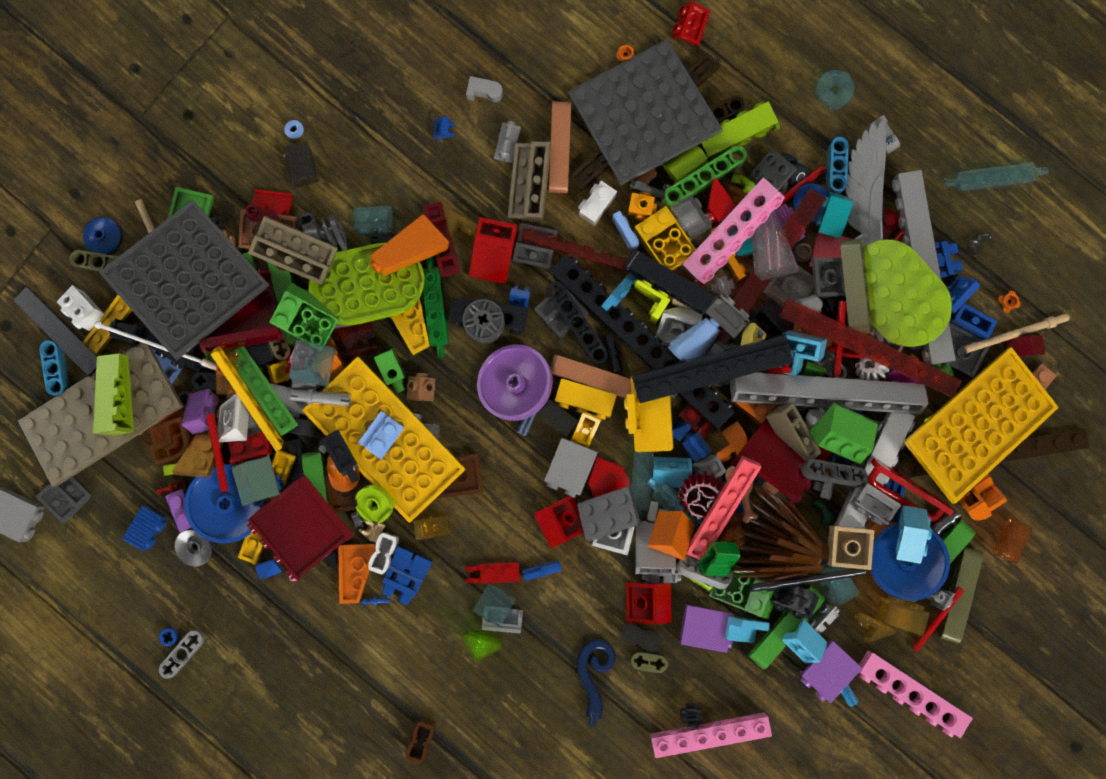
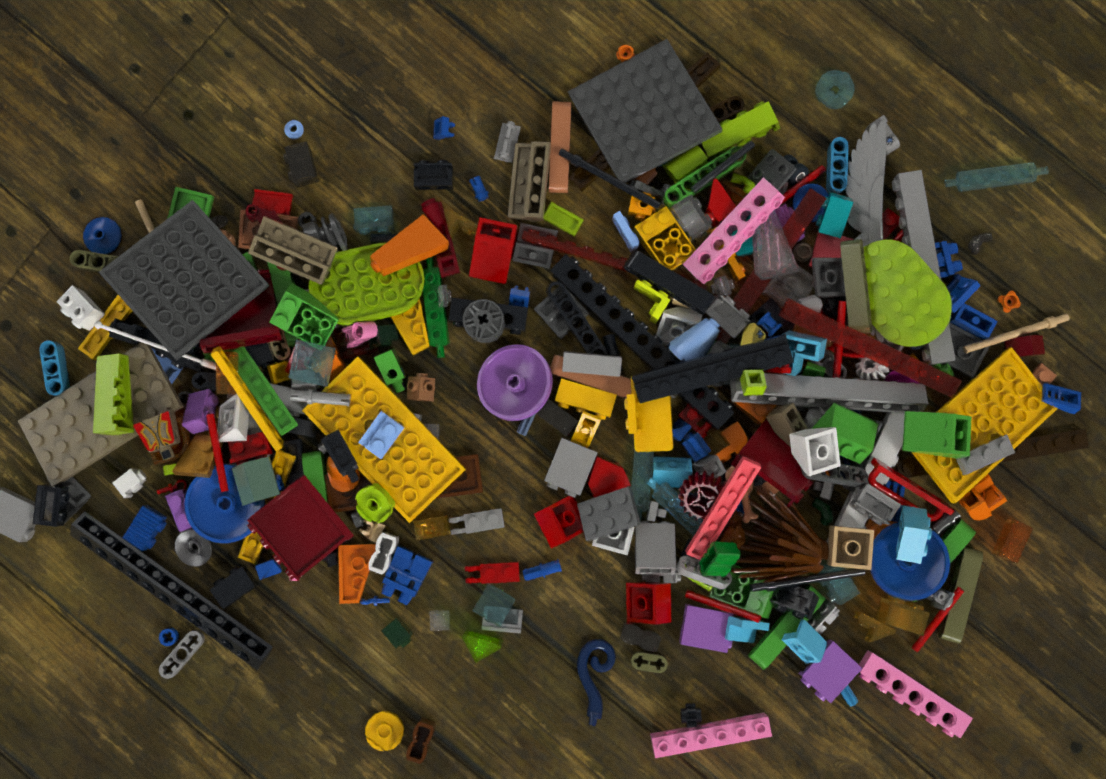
black tile [13,287,97,376] -> none
light grey leg [466,76,503,102] -> none
white brick [578,181,617,227] -> none
dark azure plate [602,273,639,311] -> none
orange slope [647,511,695,561] -> none
red bracket [672,1,710,47] -> none
none -> black window [33,484,70,527]
none -> black brick [70,511,273,670]
none -> white brick [113,468,147,498]
none -> torso [133,411,180,460]
none -> black hinge [210,565,259,609]
none -> bright pink piece [341,321,378,348]
none -> yellow tile [365,711,404,751]
none -> clear green brick [368,324,399,350]
none -> clear green brick [381,616,413,649]
none -> black hinge [413,160,453,190]
none -> dark red cone [421,198,445,228]
none -> clear plate [429,610,450,631]
none -> clear plate [438,285,451,307]
none -> light grey hinge [449,508,505,535]
none -> blue pin [469,176,489,202]
none -> lime tile [544,202,584,237]
none -> black bar [559,148,662,210]
none -> light grey tile [562,351,622,377]
none -> red piece [685,590,761,623]
none -> black bar [690,140,755,193]
none -> lime plate [740,370,767,396]
none -> blue bush [756,312,782,337]
none -> white slope [789,427,841,476]
none -> bright green slope [902,411,972,459]
none -> light grey plate [956,435,1015,475]
none -> blue slope [1042,383,1081,414]

